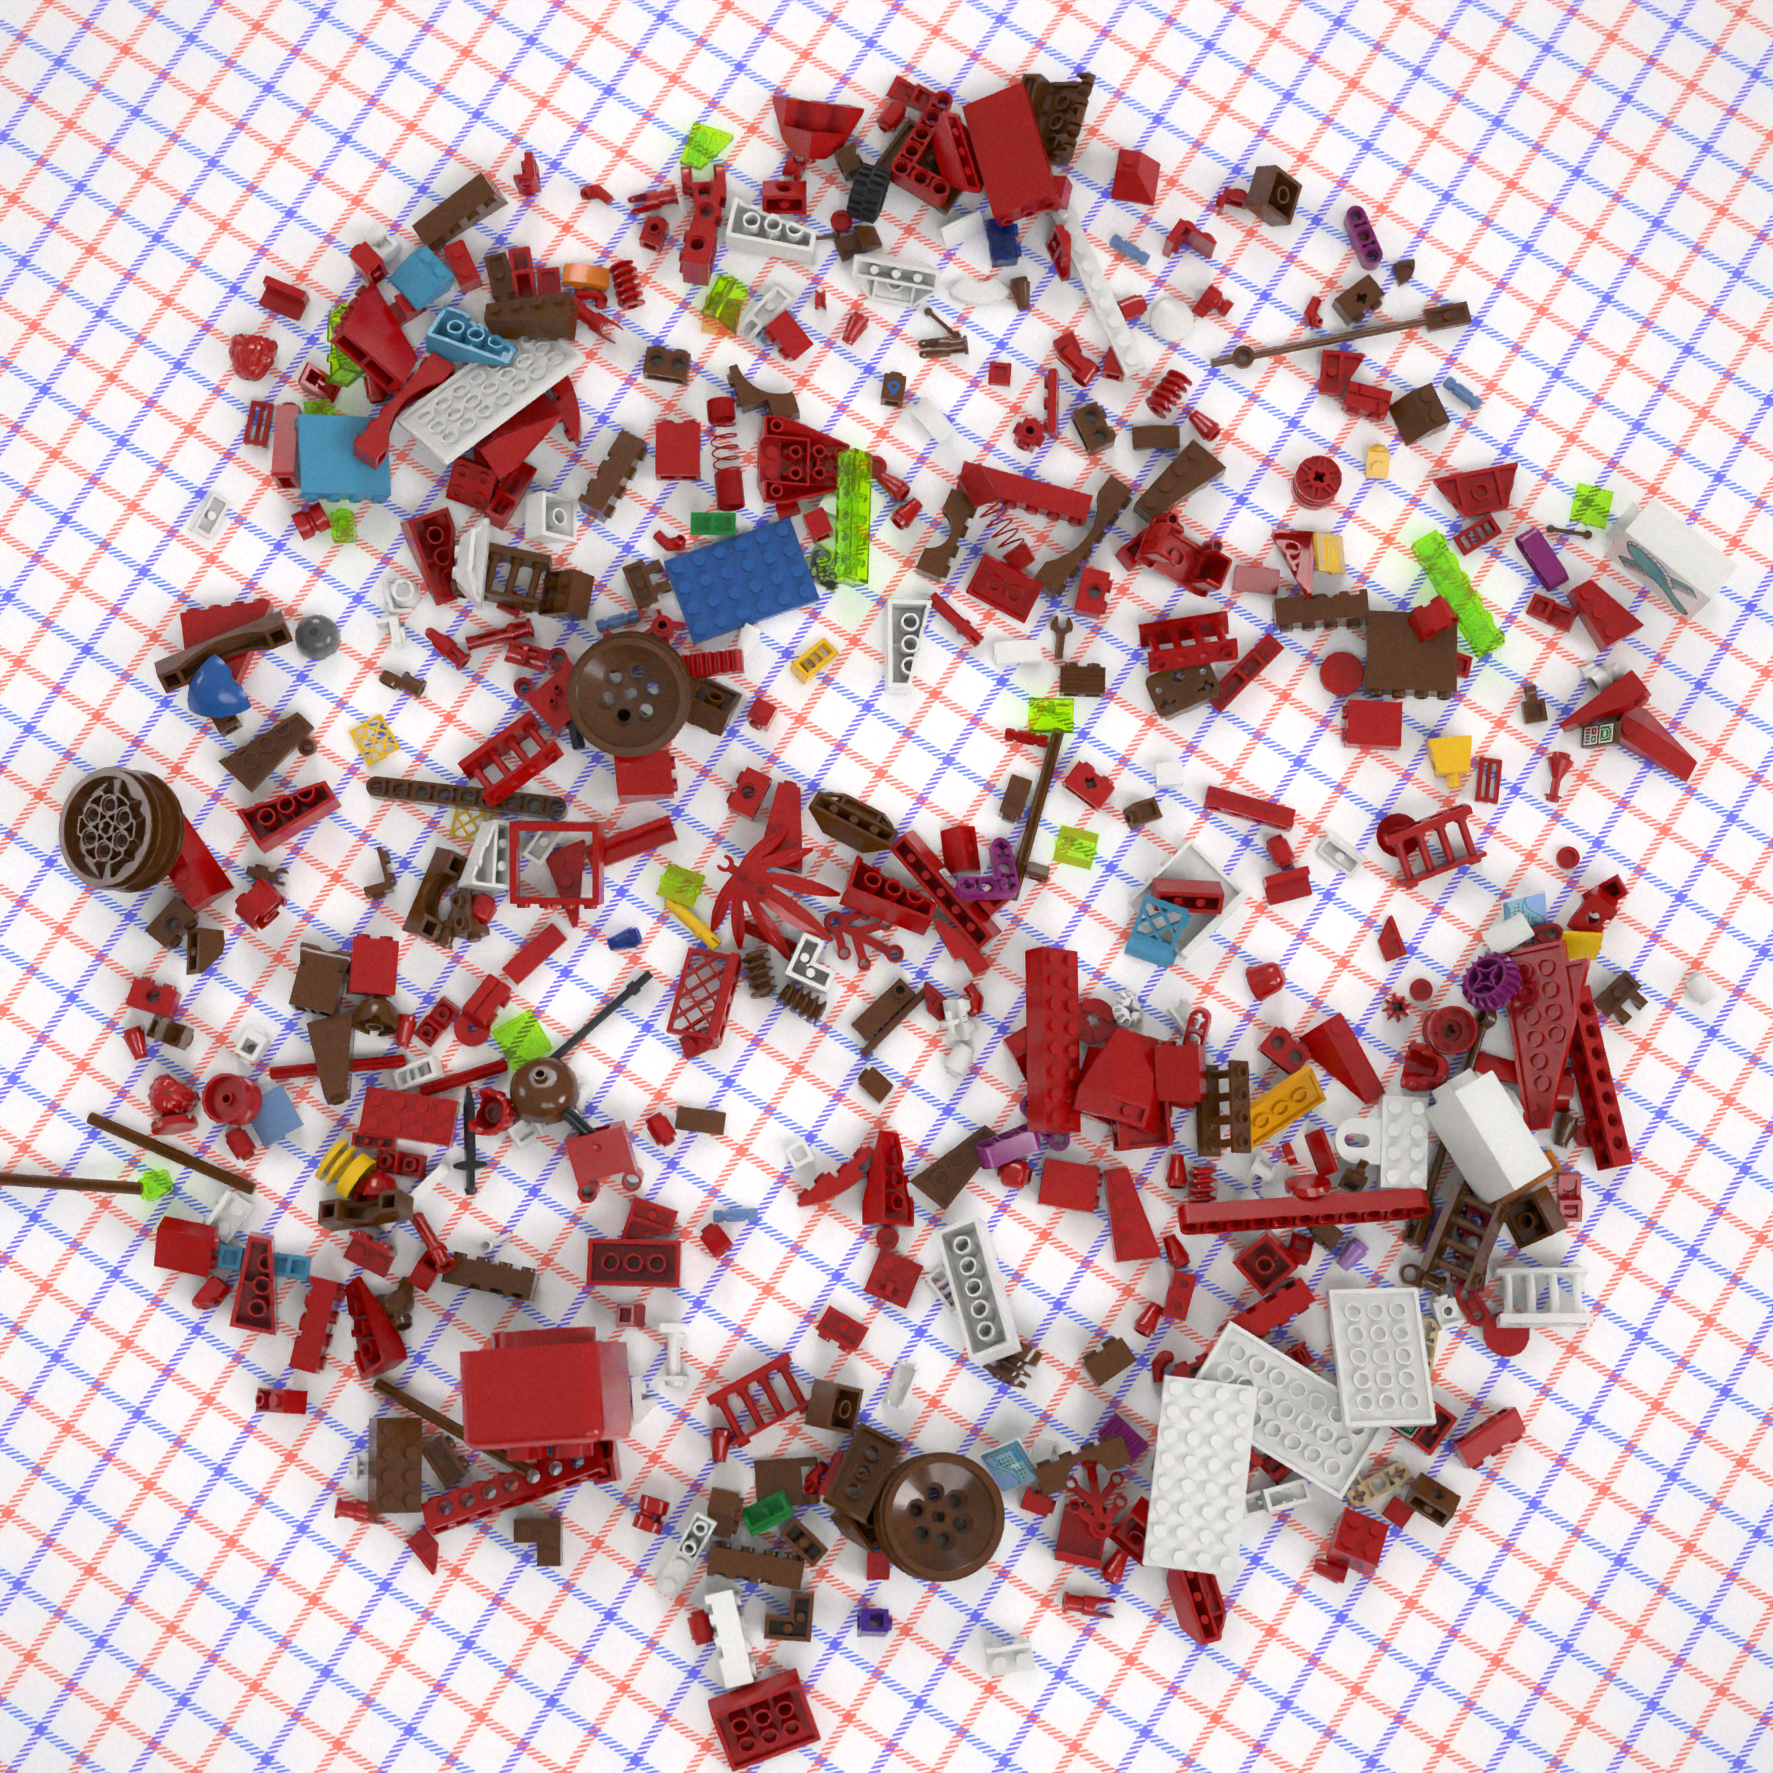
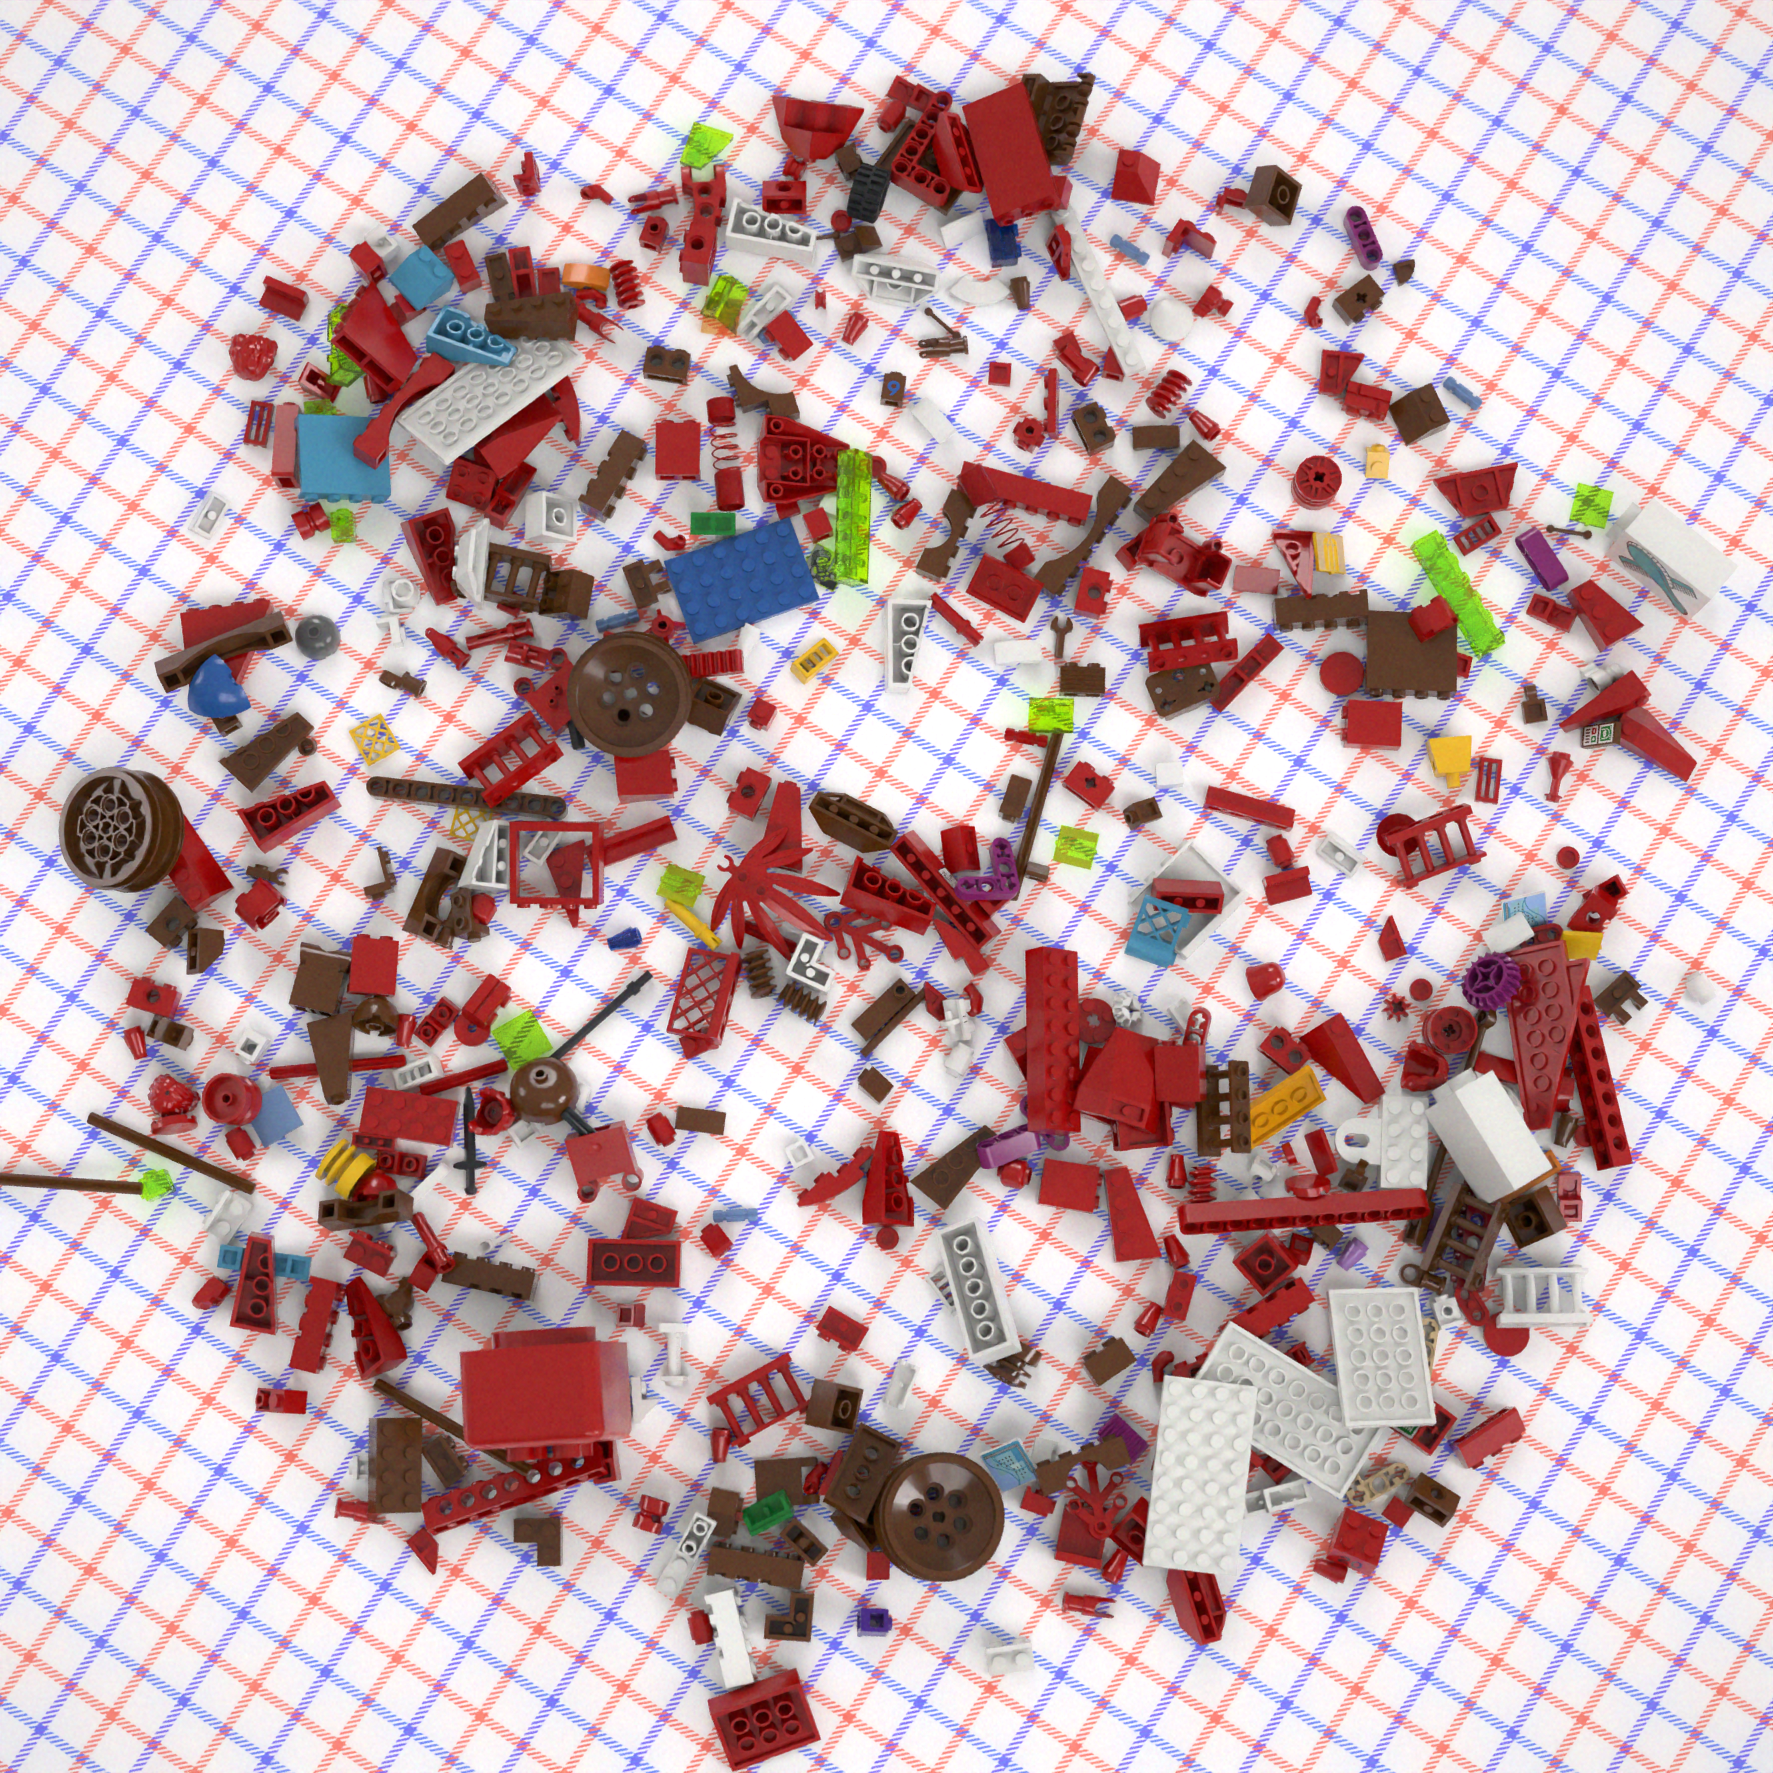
red brick [154,1215,221,1278] -> none
red tile [501,923,568,986] -> none
red hinge [863,1248,923,1309] -> none
reddish brown bar [1210,301,1472,369] -> none

